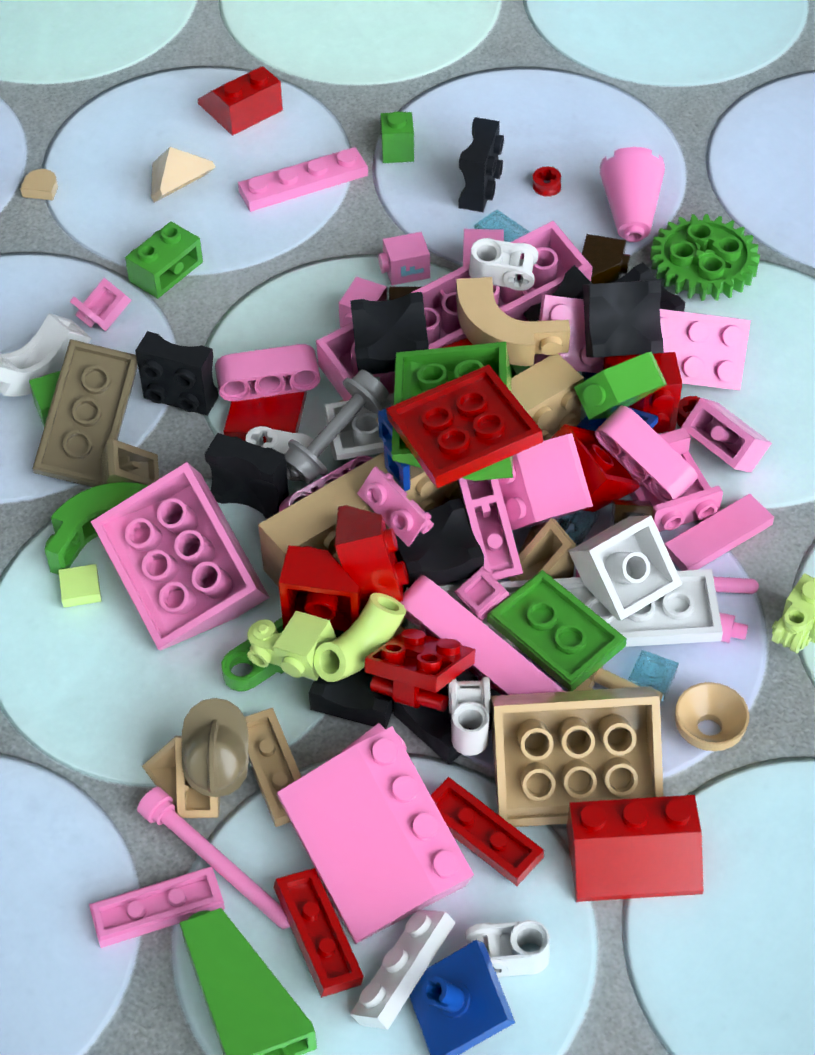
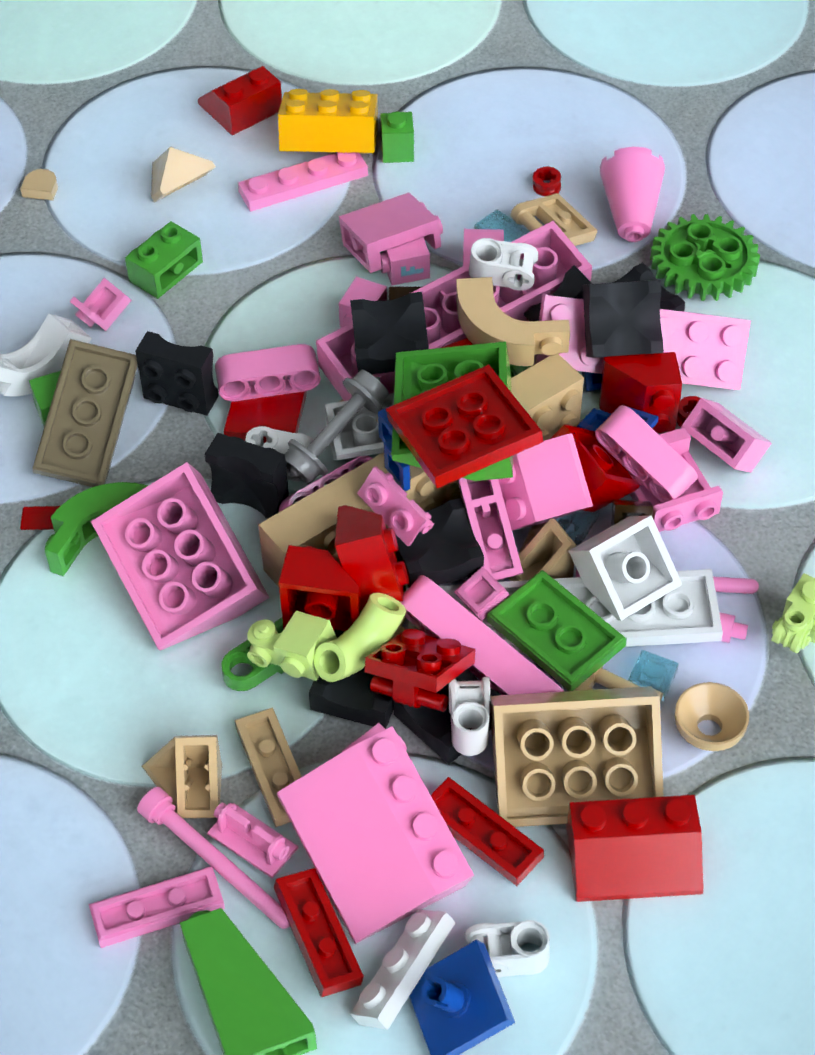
yellowish green tile [59,564,102,608] -> none
dark tan slope [101,439,159,486] -> none
dark tan piece [182,698,249,797] -> none
black brick [458,117,504,212] -> none
bright green slope [574,352,667,420] -> none
dark brown slope [582,234,631,284] -> none
bright pink tile [664,494,774,571] -> none
none -> red sticker [20,506,60,530]
none -> bright pink hinge [207,802,298,878]
none -> yellow brick [278,89,378,153]
none -> bright pink panel [339,192,443,273]
none -> tan plate [510,193,597,246]

